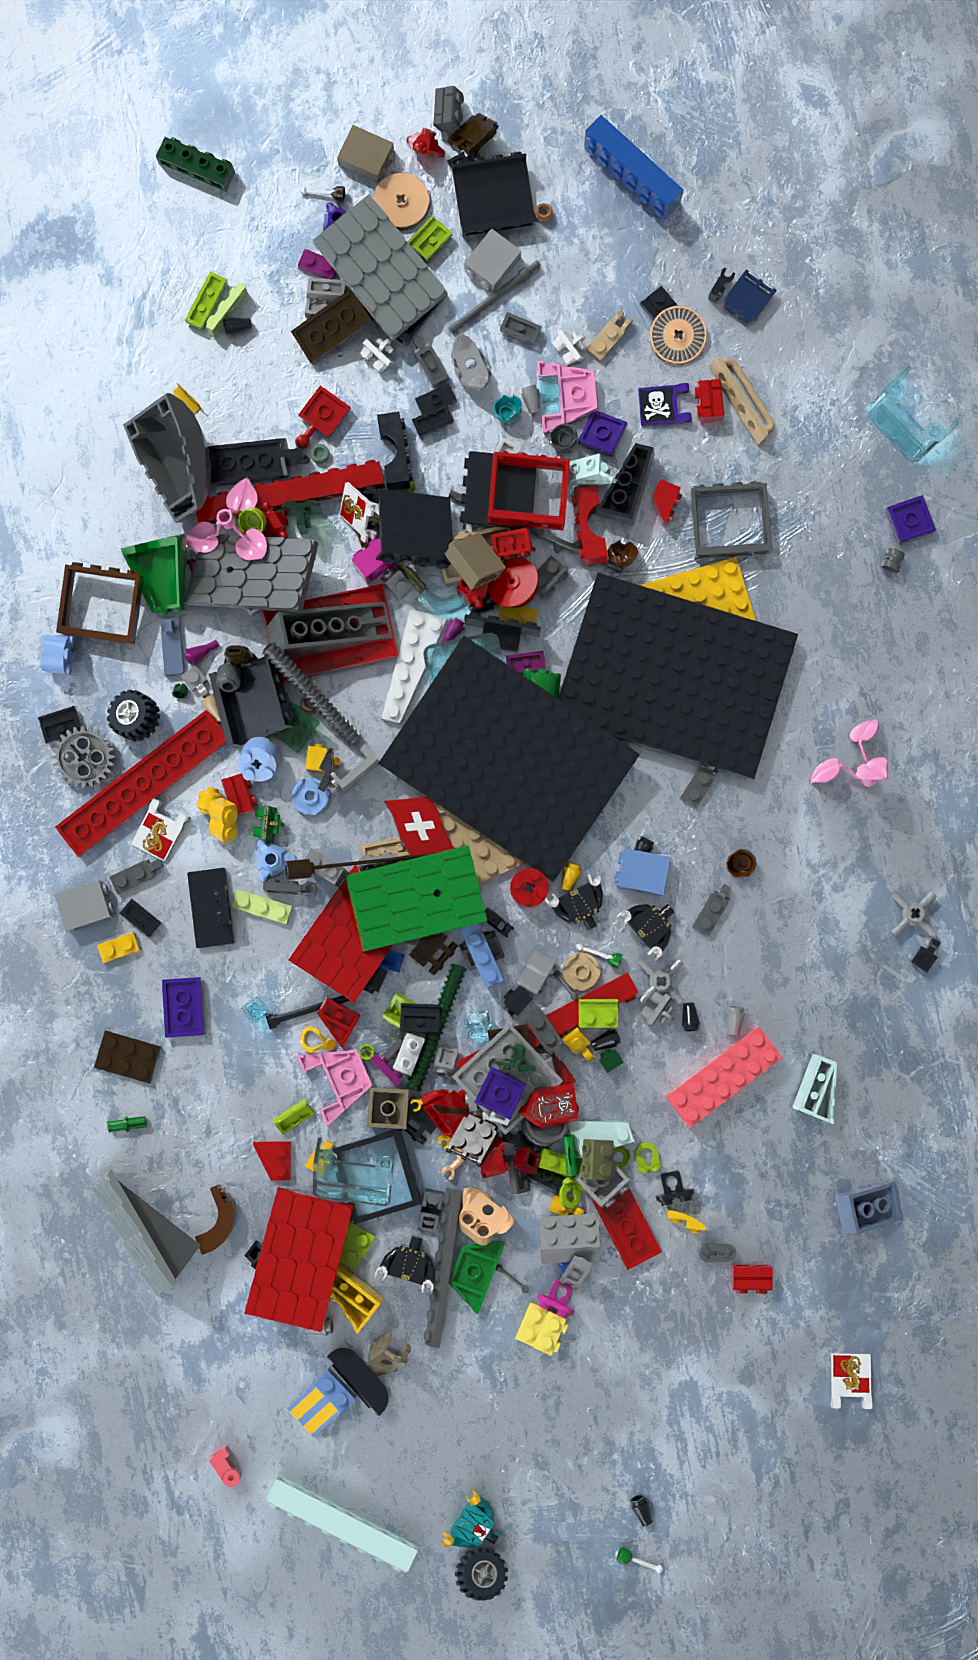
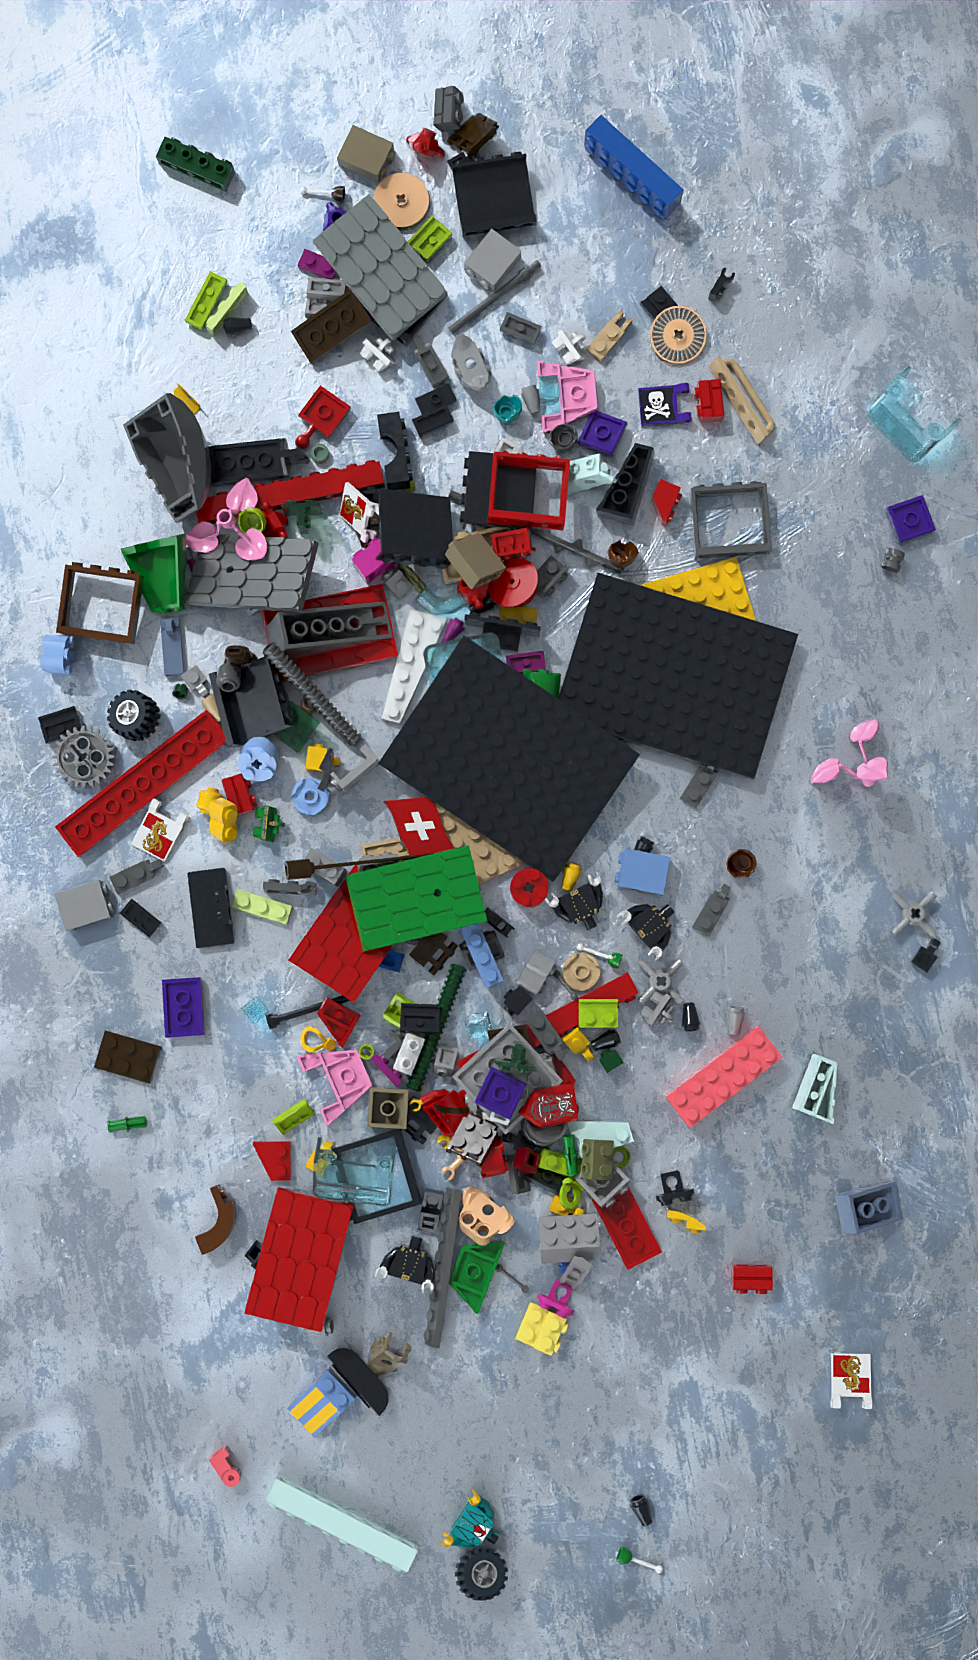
light grey piece [92,1170,200,1295] -> none
yellow plate [97,932,140,963] -> none
magenta cone [184,640,219,666] -> none
light blue rock [257,840,297,882] -> none
yellow wedge [331,1263,384,1334] -> none
lime plate [340,1221,375,1271] -> none
black bracket [363,967,388,994] -> none
medium nougat plate [534,203,553,222] -> none
red arch [571,486,608,566] -> none
lime piece [635,1142,662,1174] -> none
dark grey beam [699,1243,736,1262] -> none
dark blue plate [724,269,777,324] -> none

